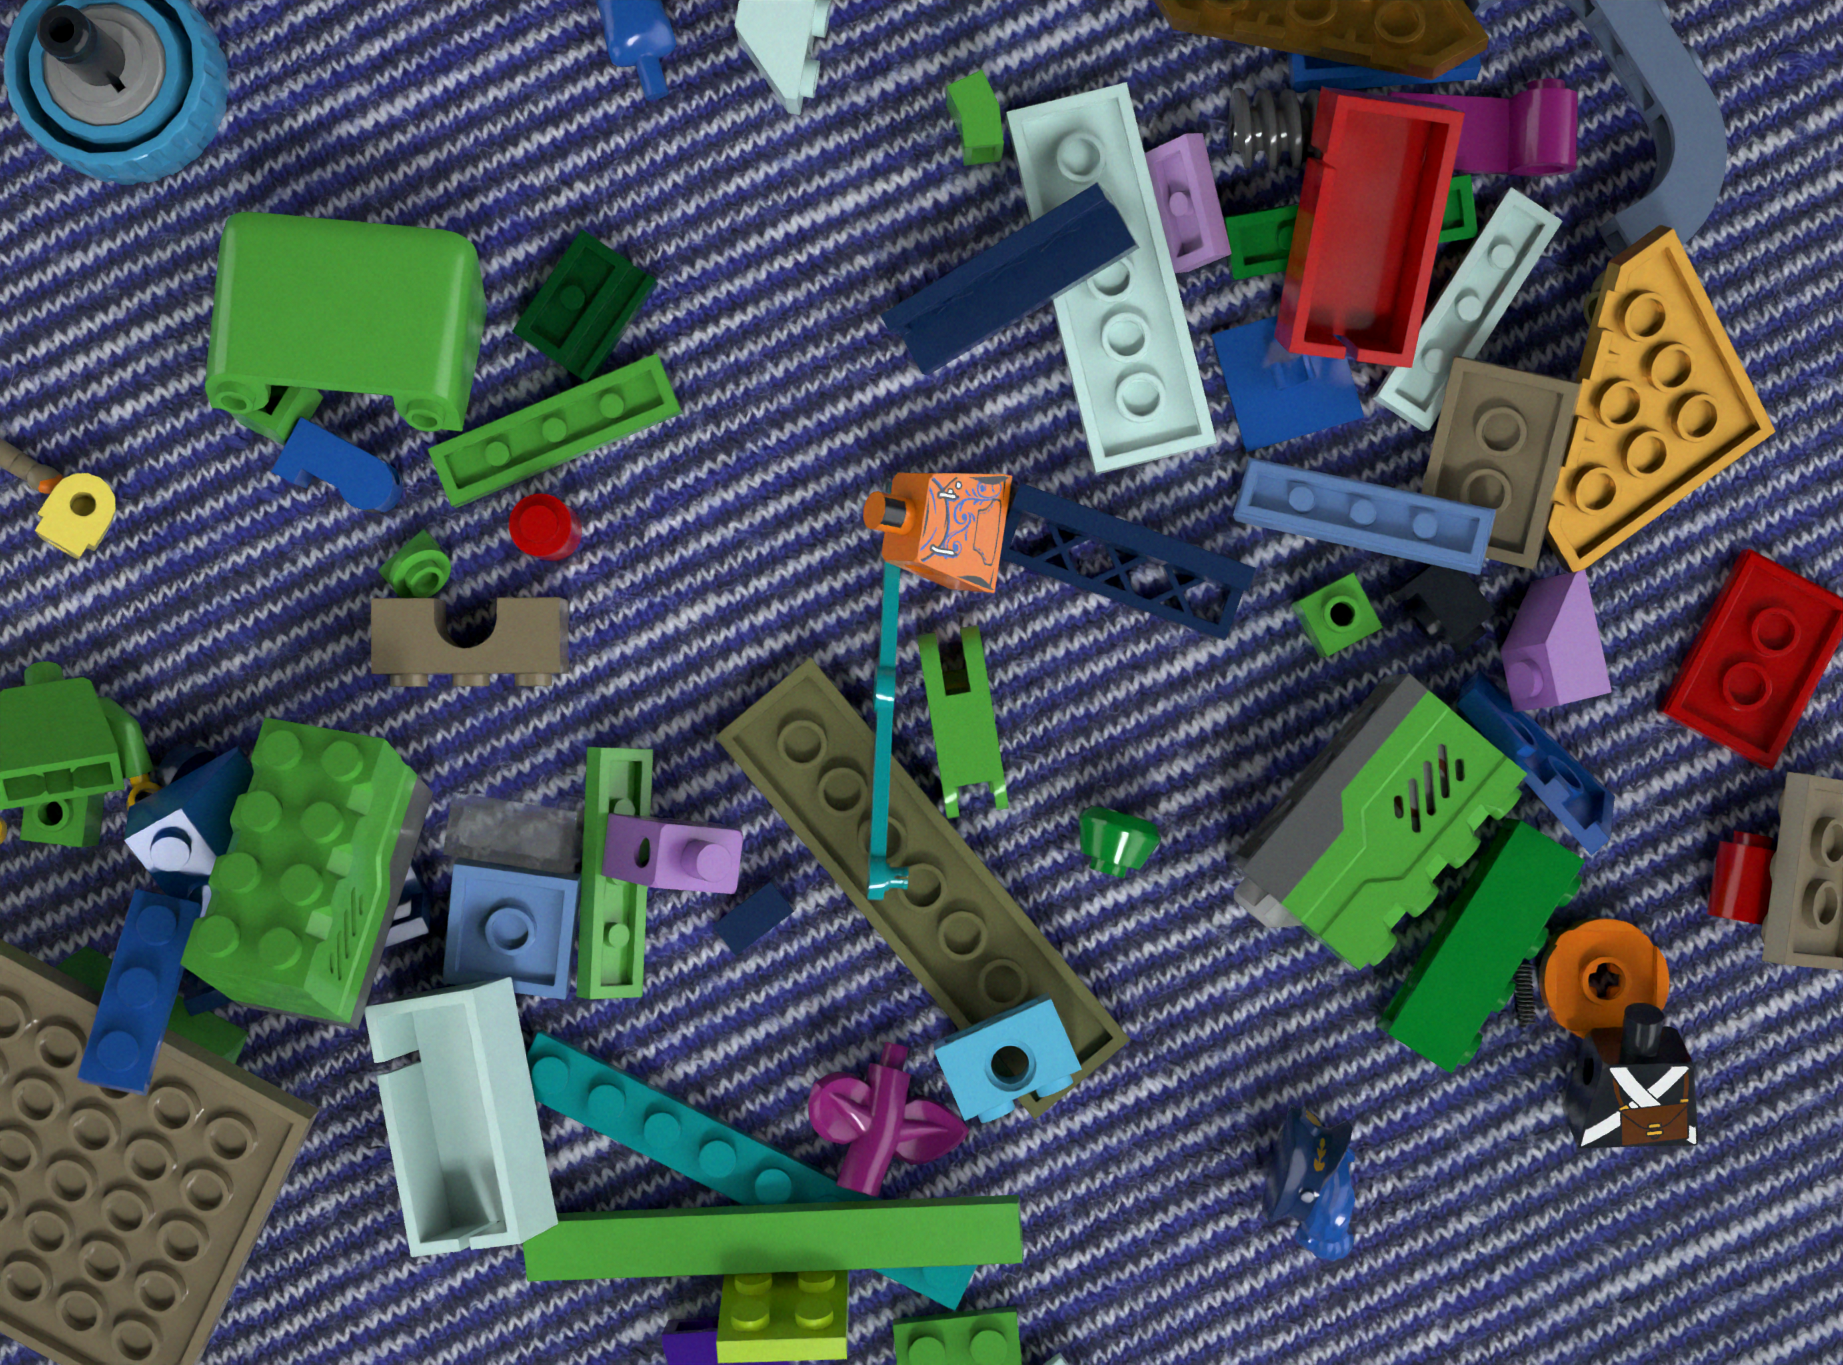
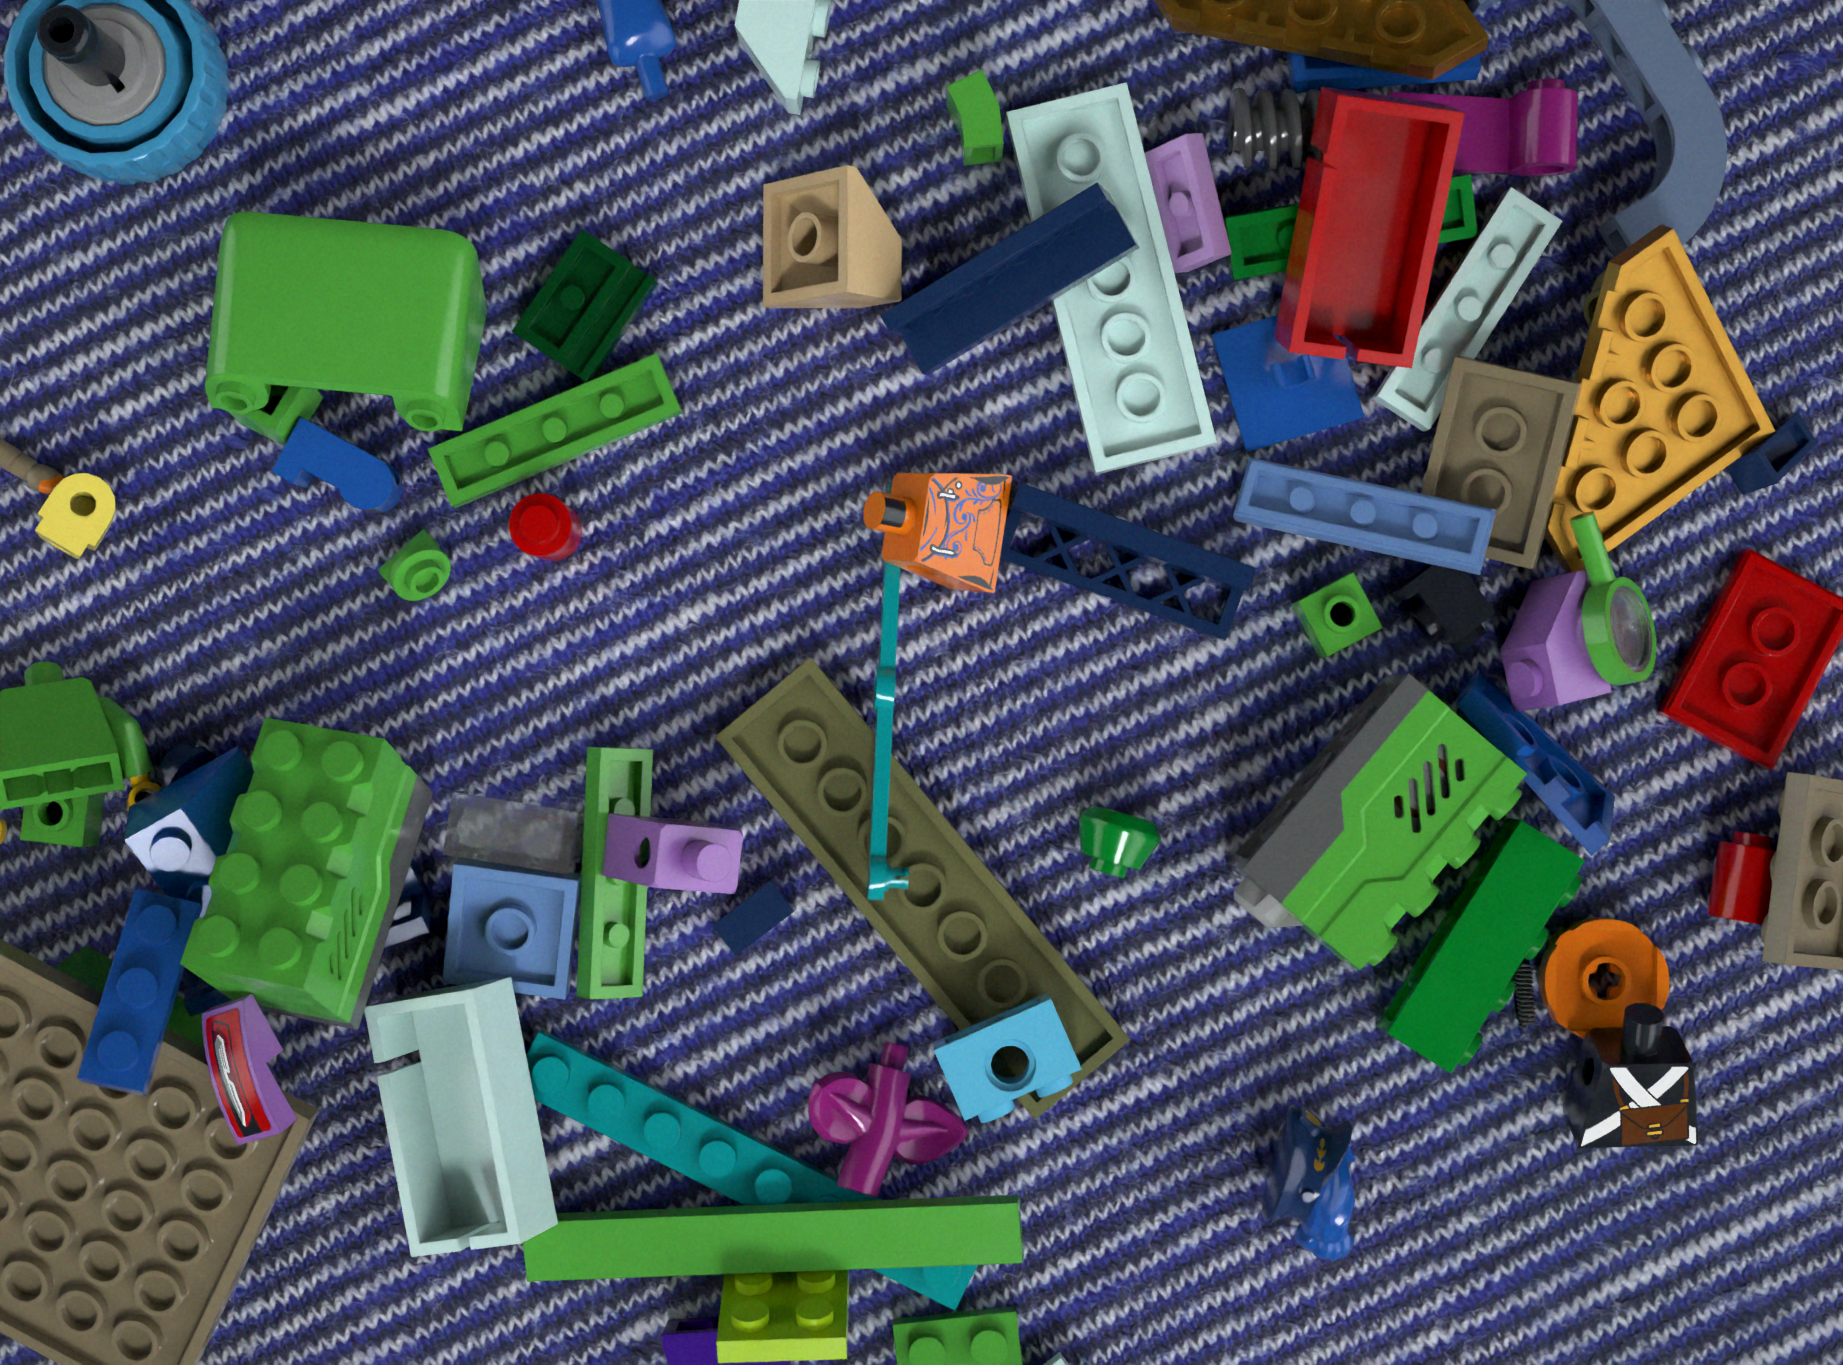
dark tan arch [371,597,569,687] -> none
bright green piece [917,625,1009,819] -> none
none -> slope [202,994,297,1145]
none -> tan slope [763,165,902,308]
none -> bright green piece [1569,511,1656,686]
none -> dark blue piece [1725,412,1818,495]

